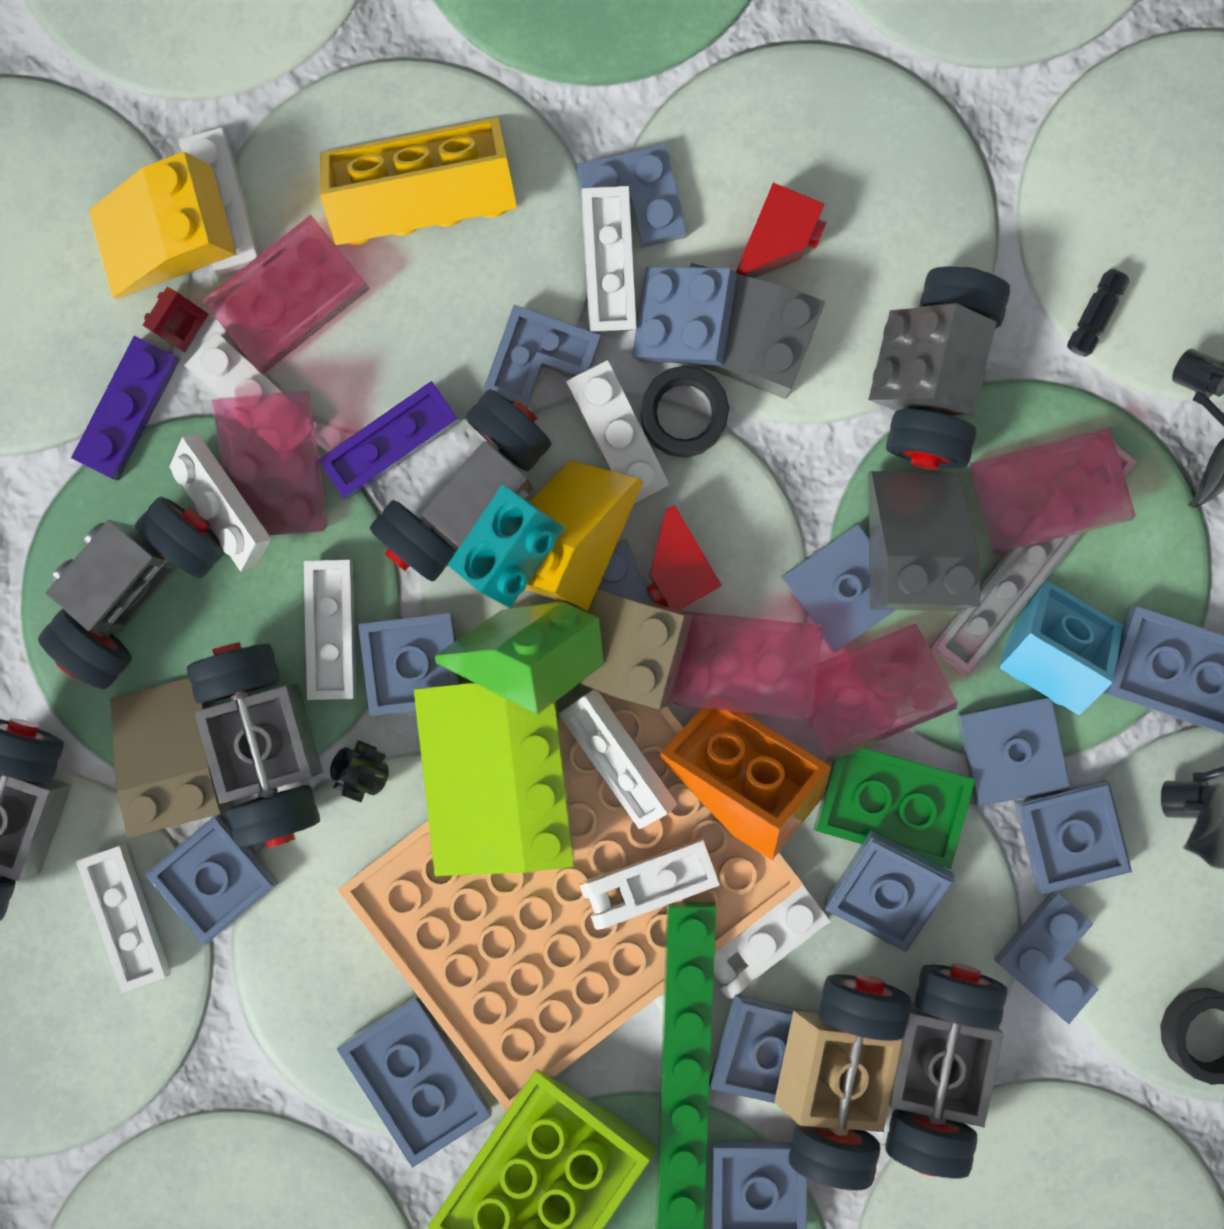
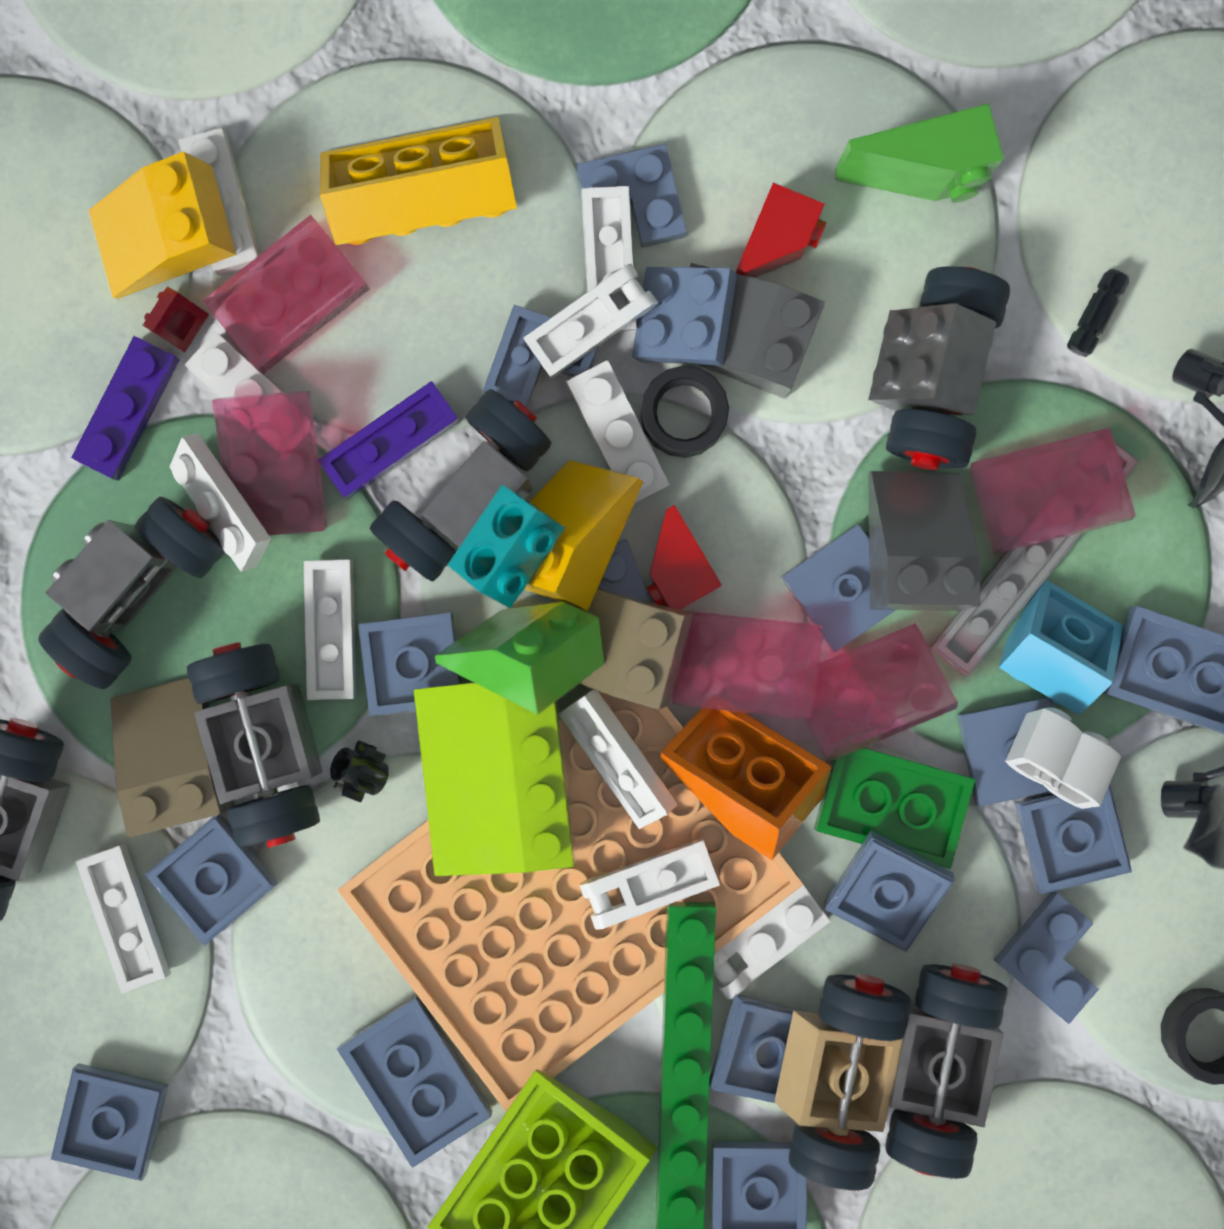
none -> sand blue plate [51,1063,168,1181]
none -> white plate [523,263,658,379]
none -> bright green slope [834,104,1004,203]
none -> white brick [1005,707,1121,809]

